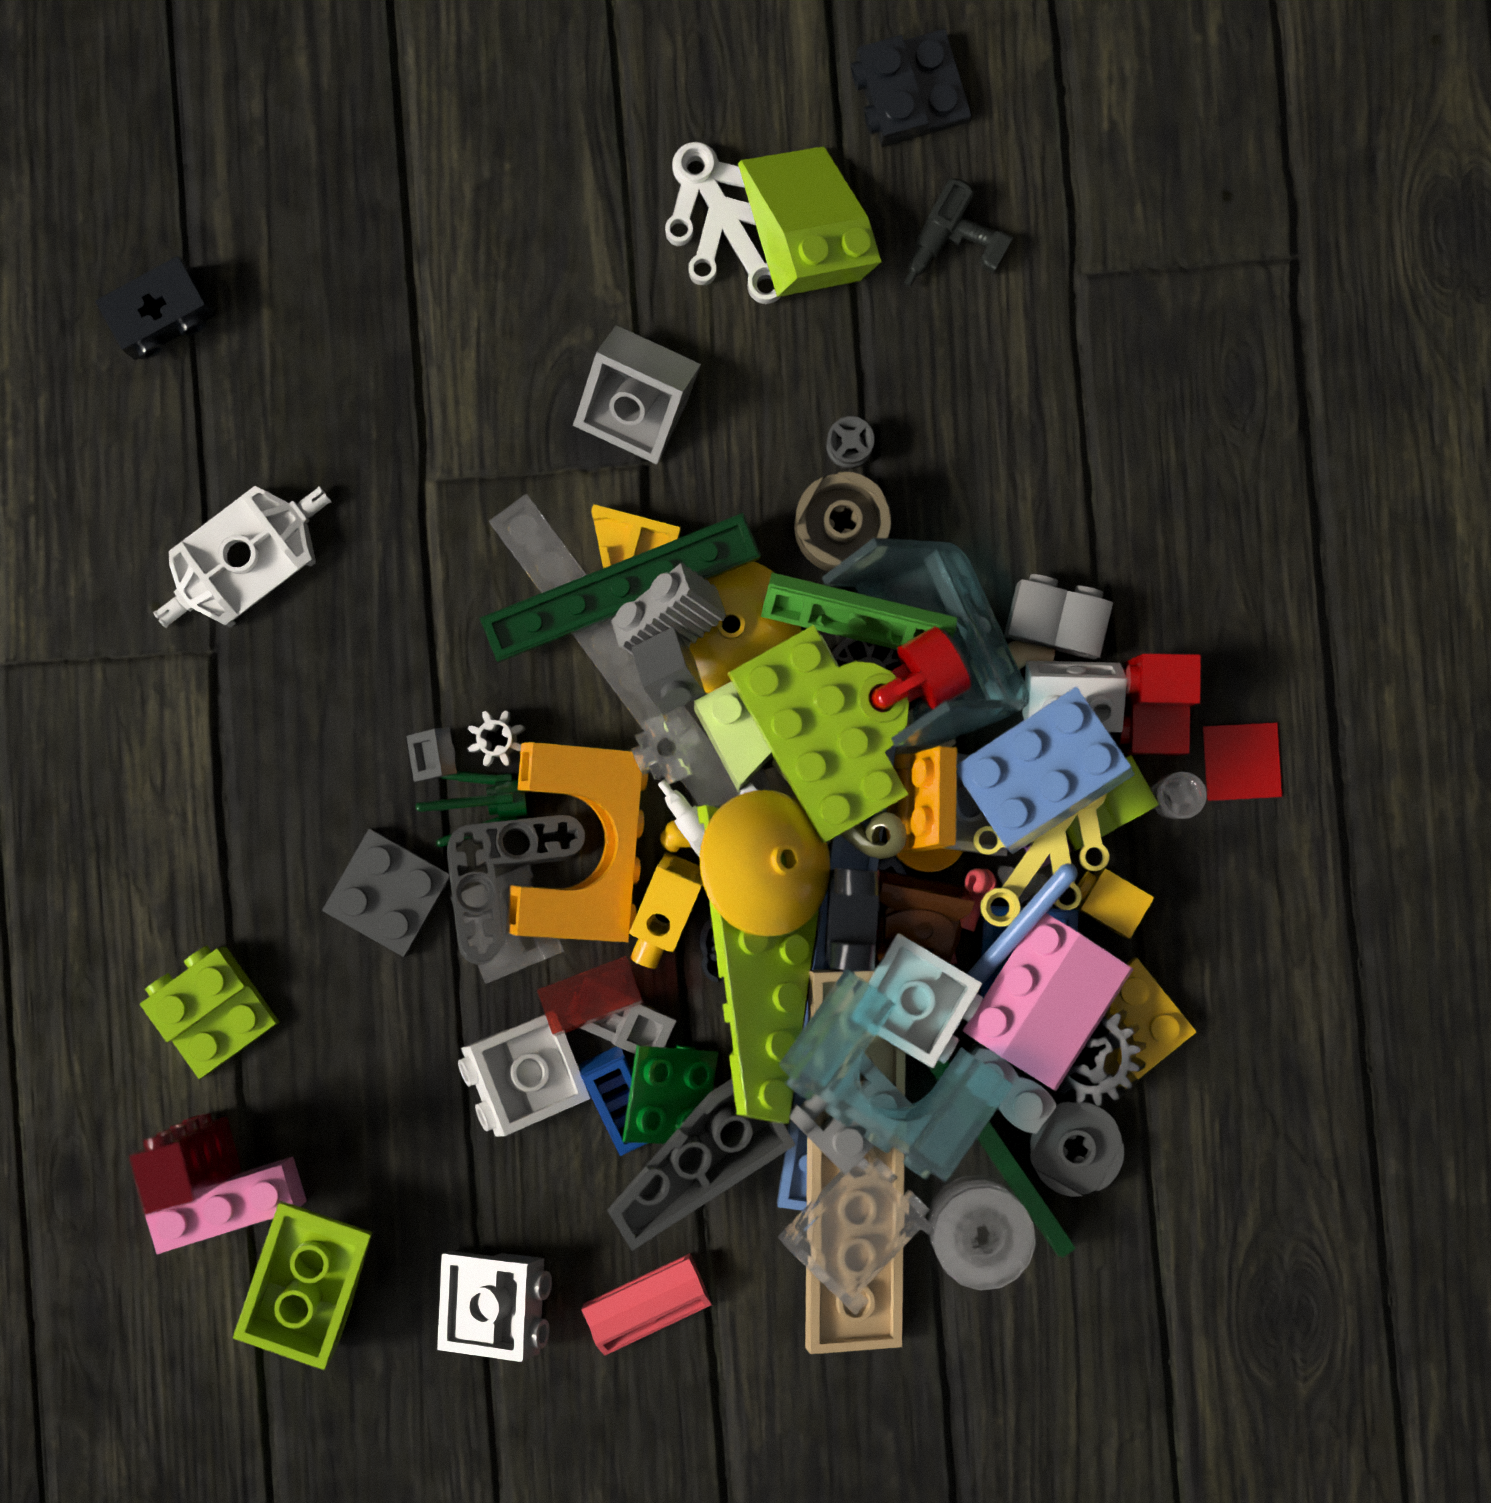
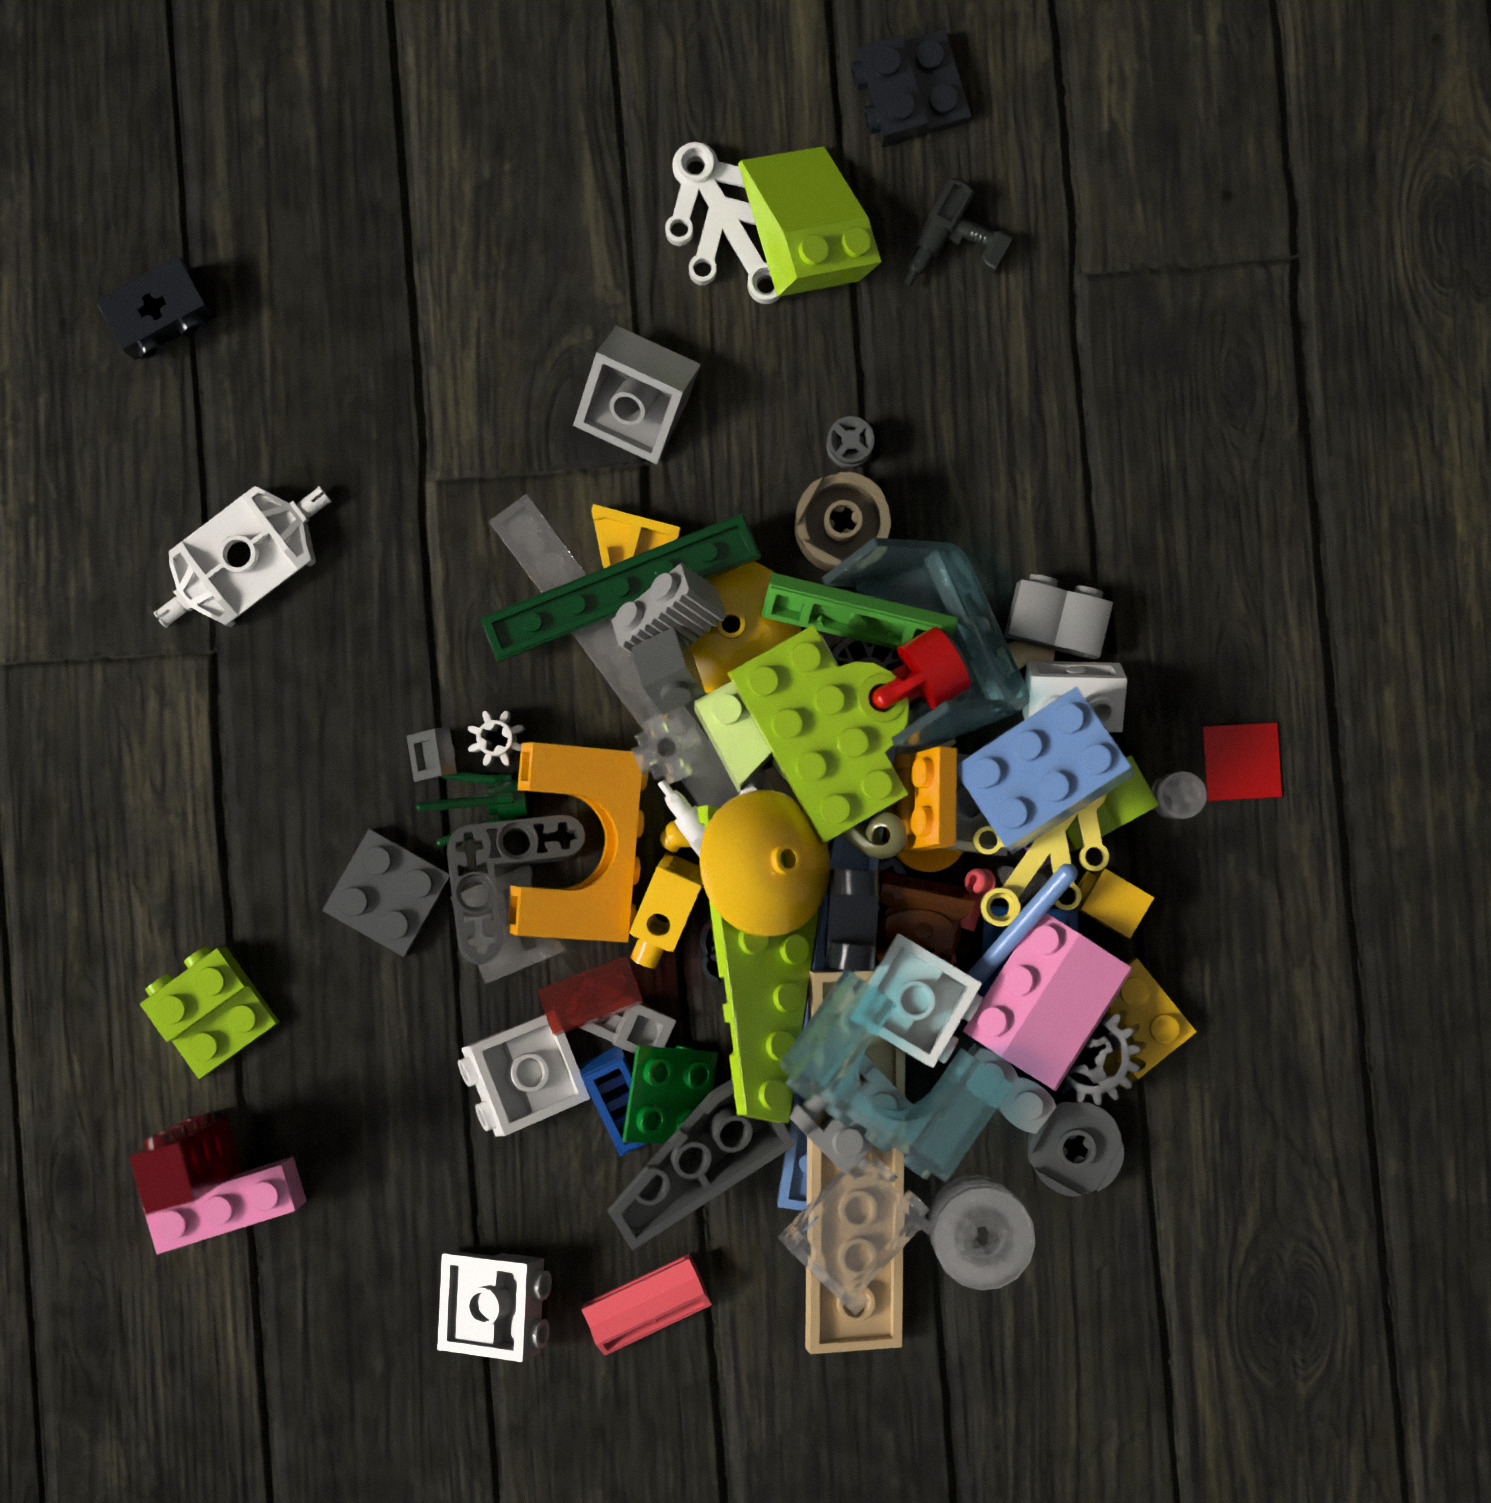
lime slope [233,1201,372,1370] -> none
dark green tile [928,1060,1076,1258] -> none
red brick [1117,654,1201,755] -> none

